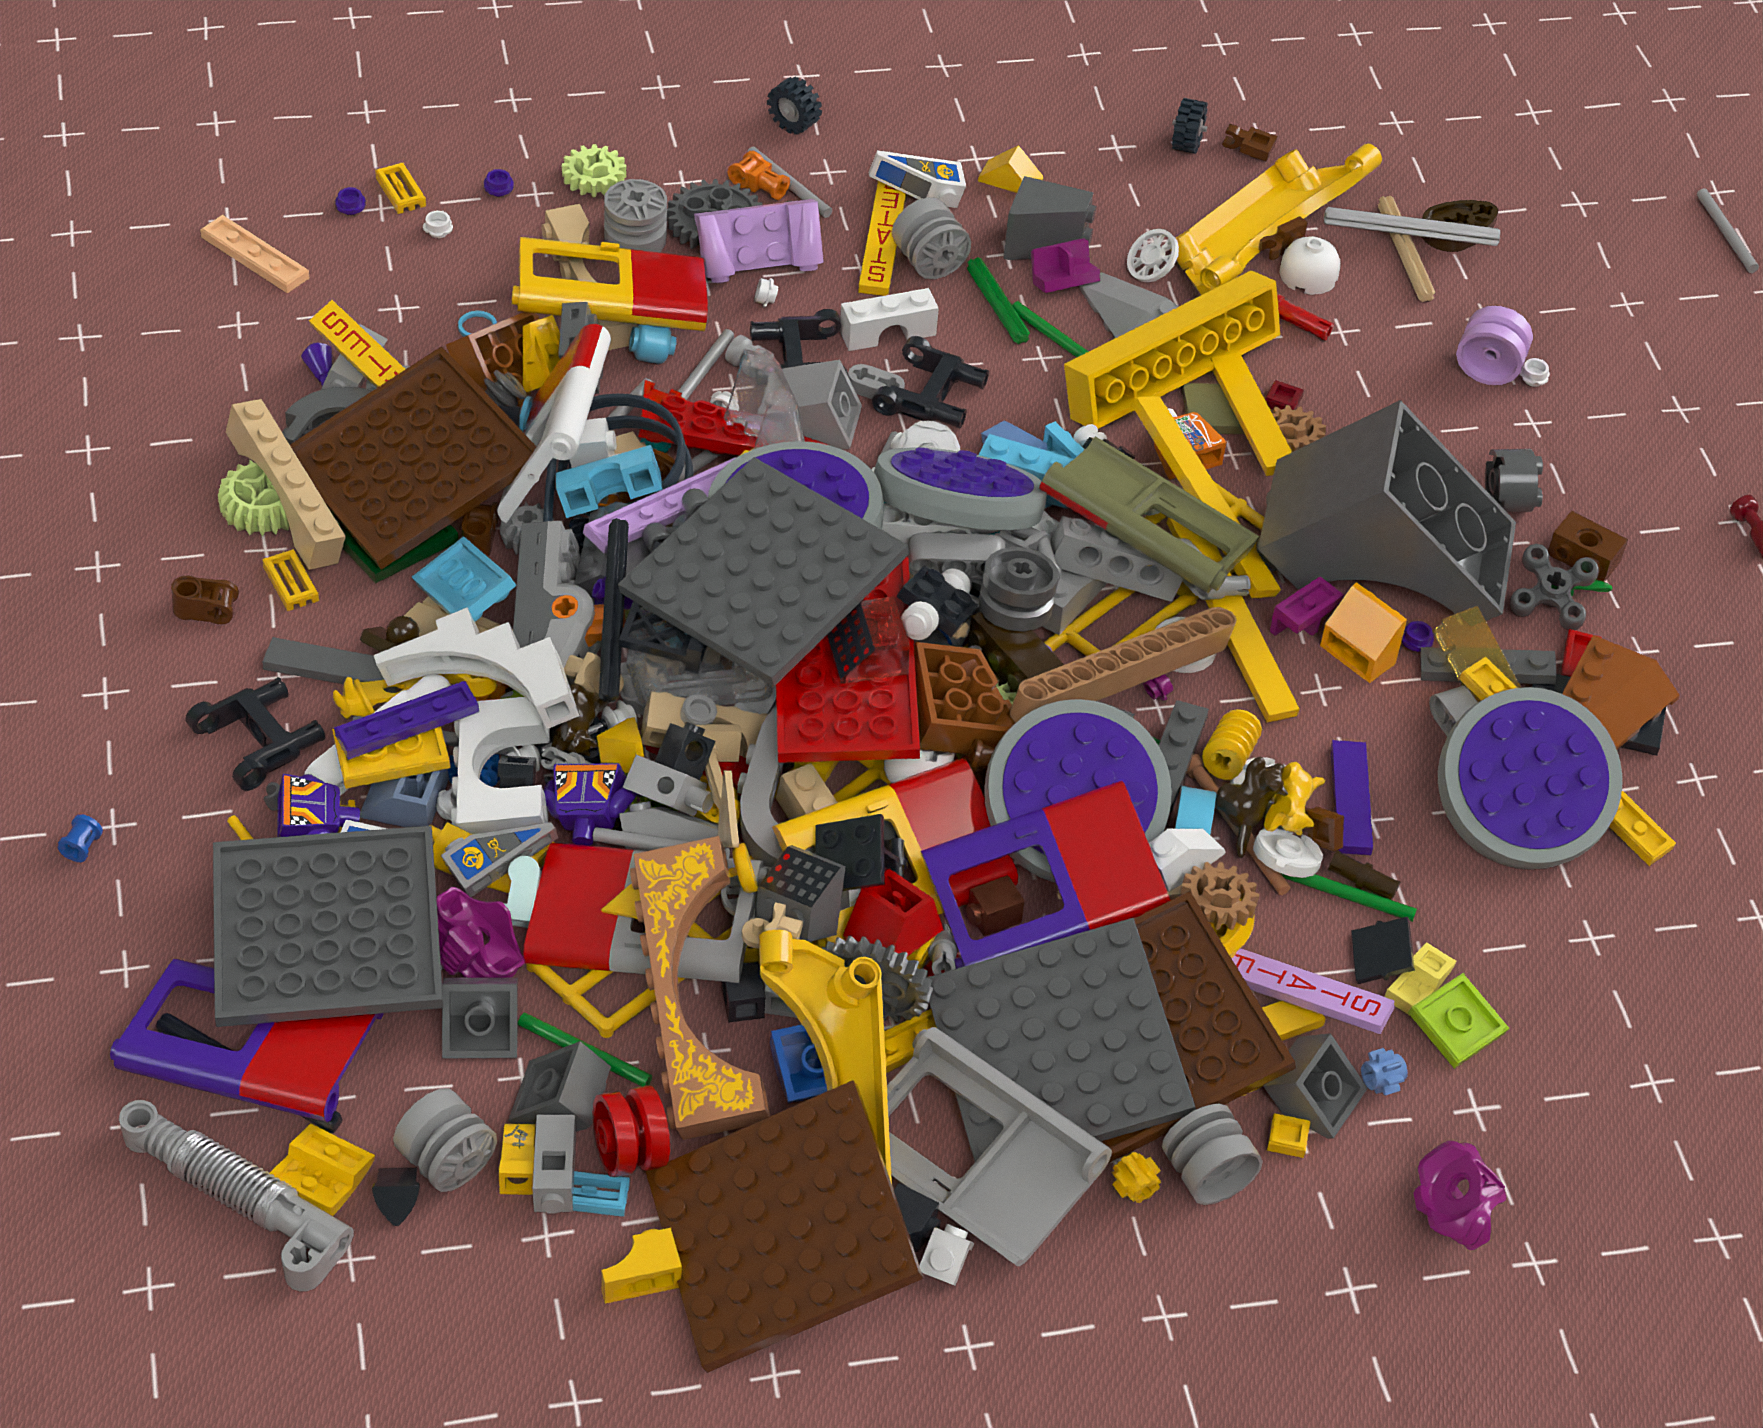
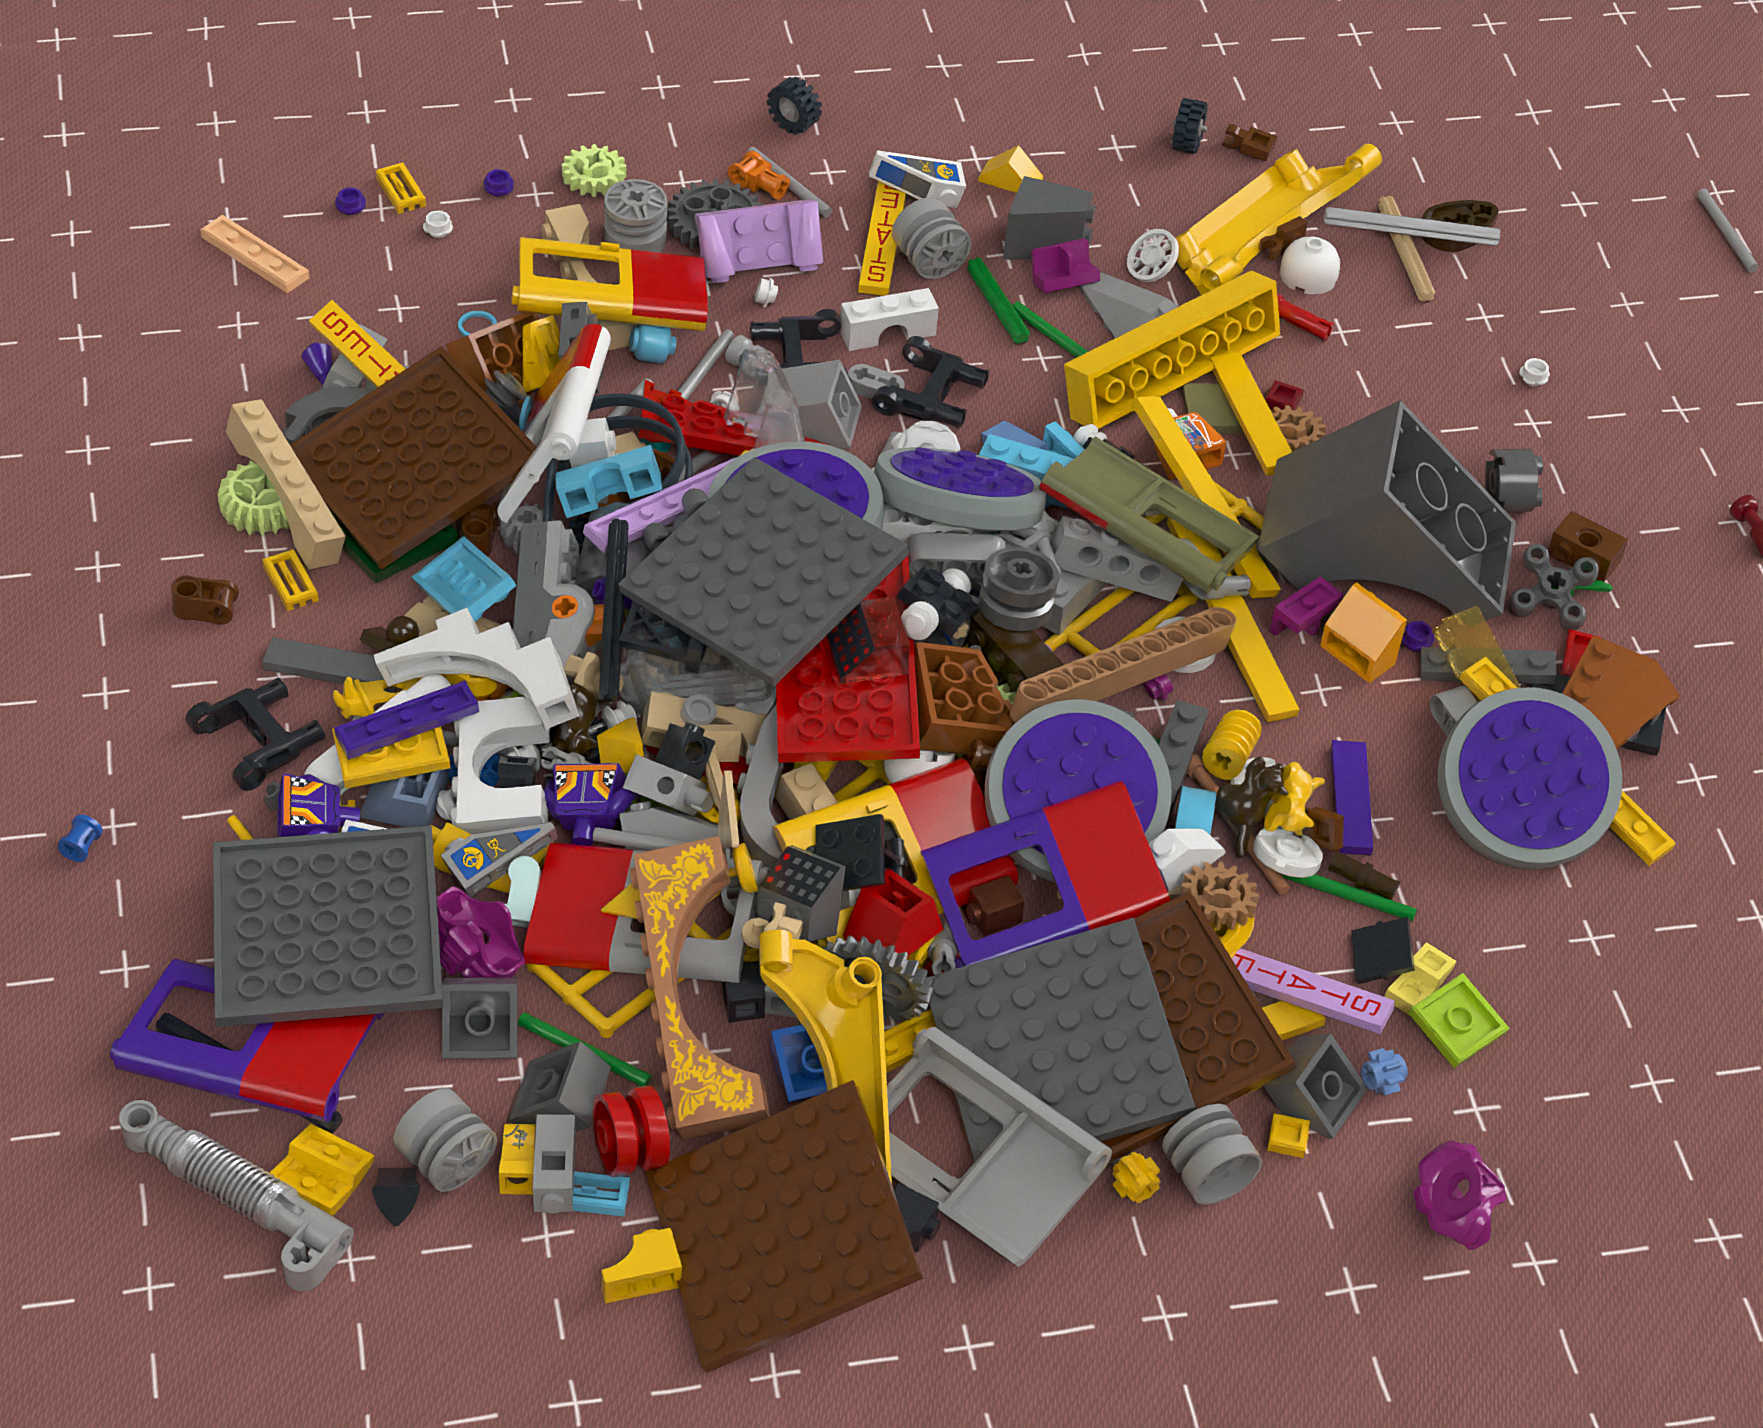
white bracket [920,1224,974,1286] -> none
lavender wheel [1456,306,1533,385] -> none

